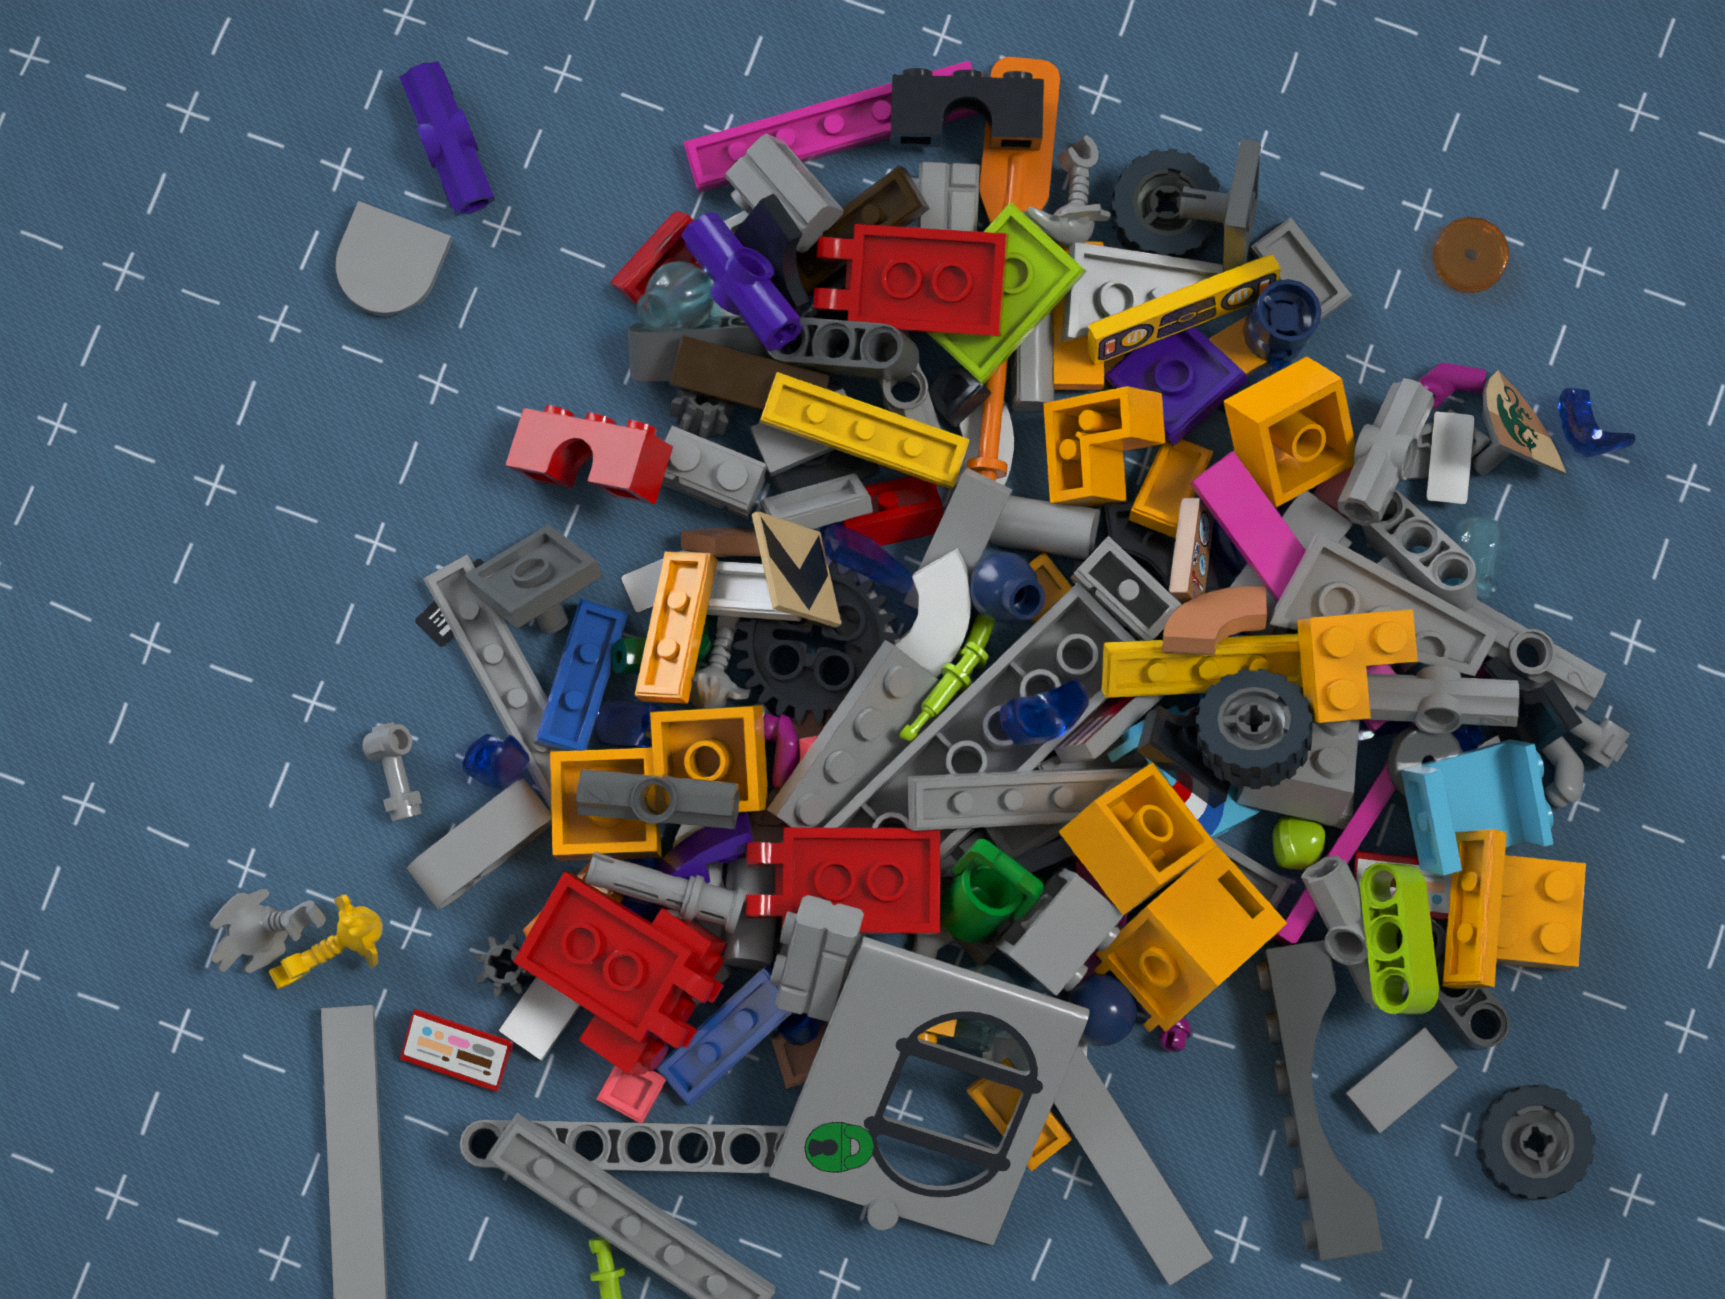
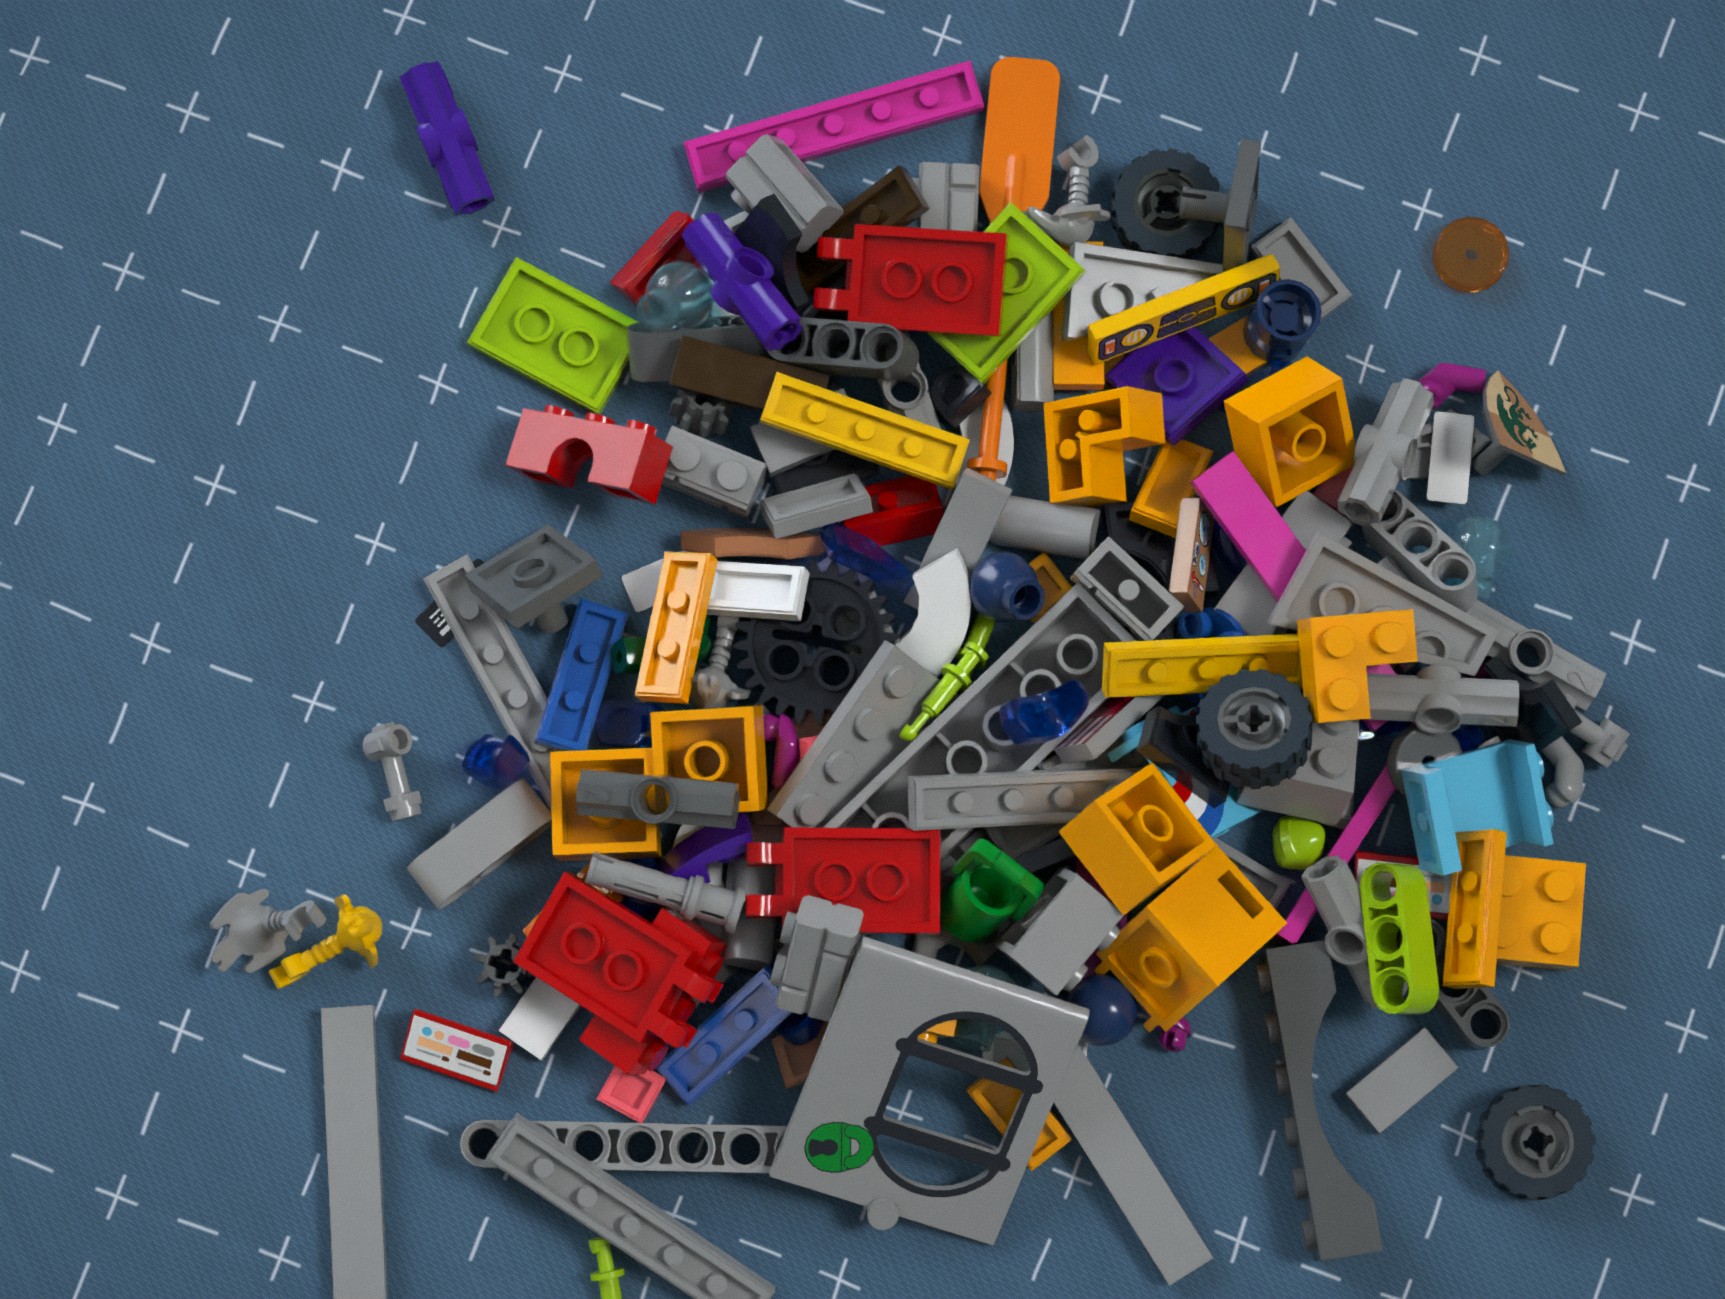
light grey tile [336,201,453,317] -> none
tan piece [752,511,842,627] -> none
black arch [890,68,1044,150] -> none
nougat tile [1162,586,1267,655] -> none
clear blue hair [1558,387,1636,457] -> none
none -> lime tile [467,257,638,415]

